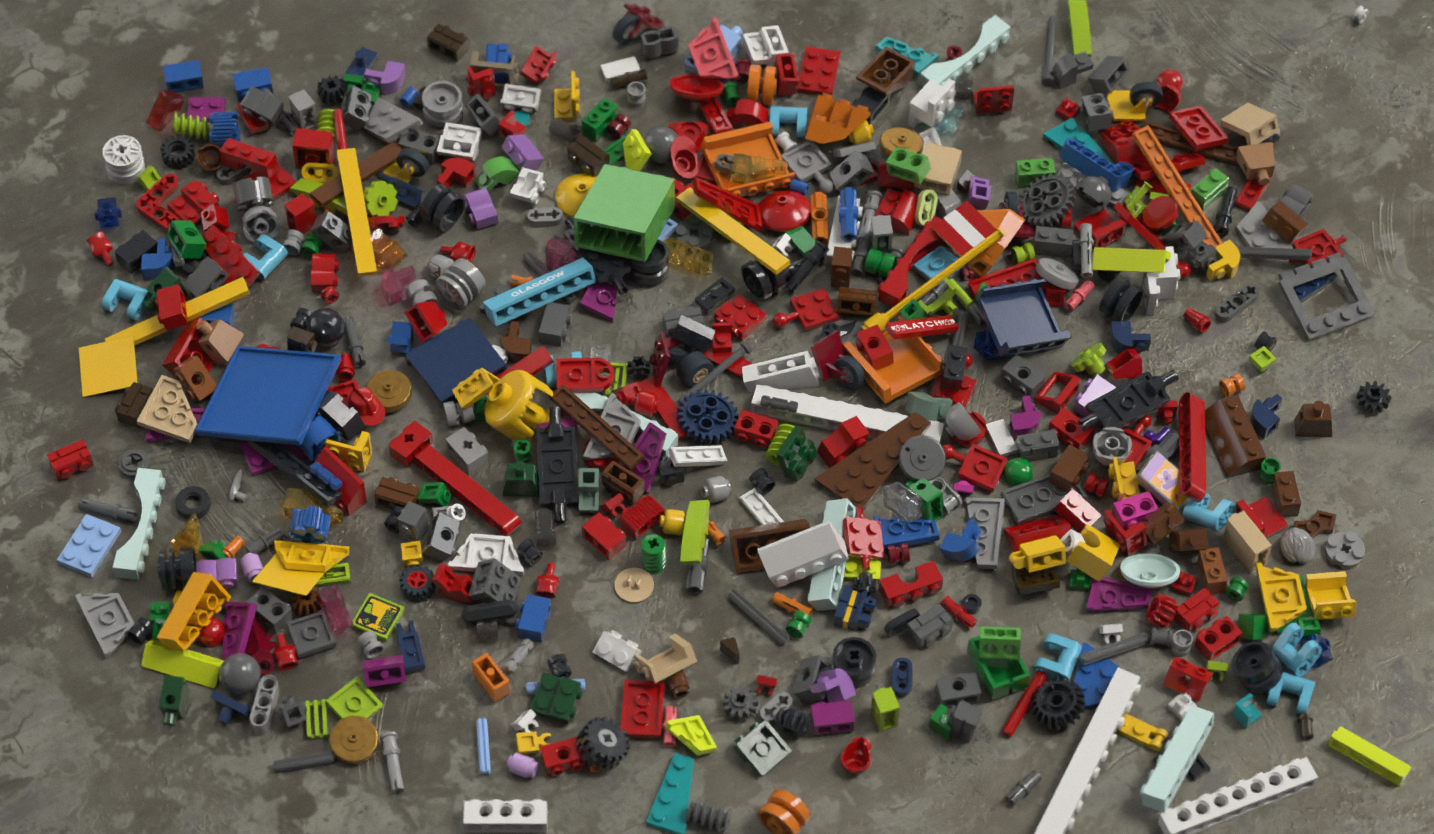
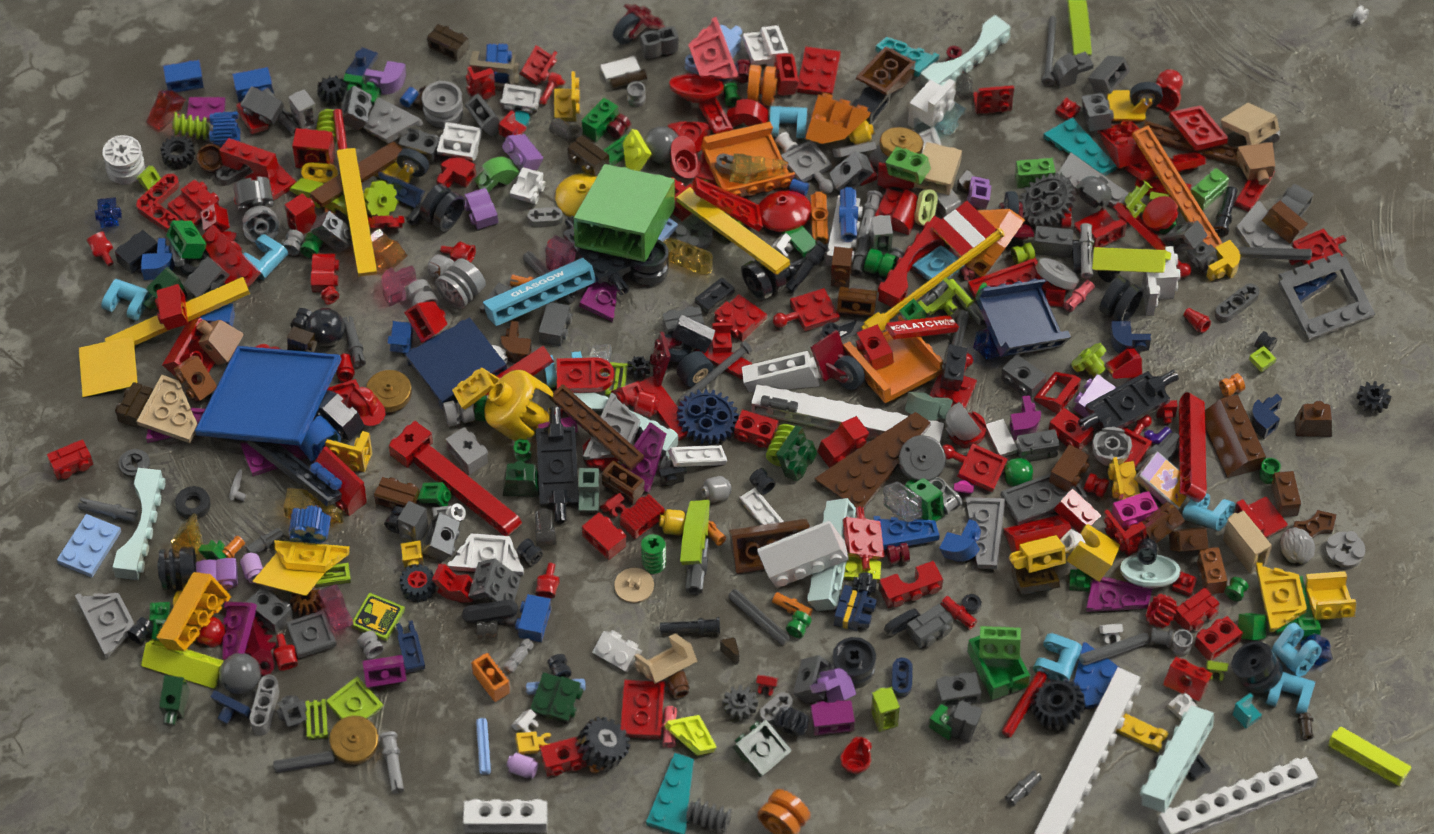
blue beam [1059,138,1134,191] -> none
none -> red piece [539,72,566,105]
none -> black pin [660,617,720,636]
none -> black wheel [1137,538,1157,565]

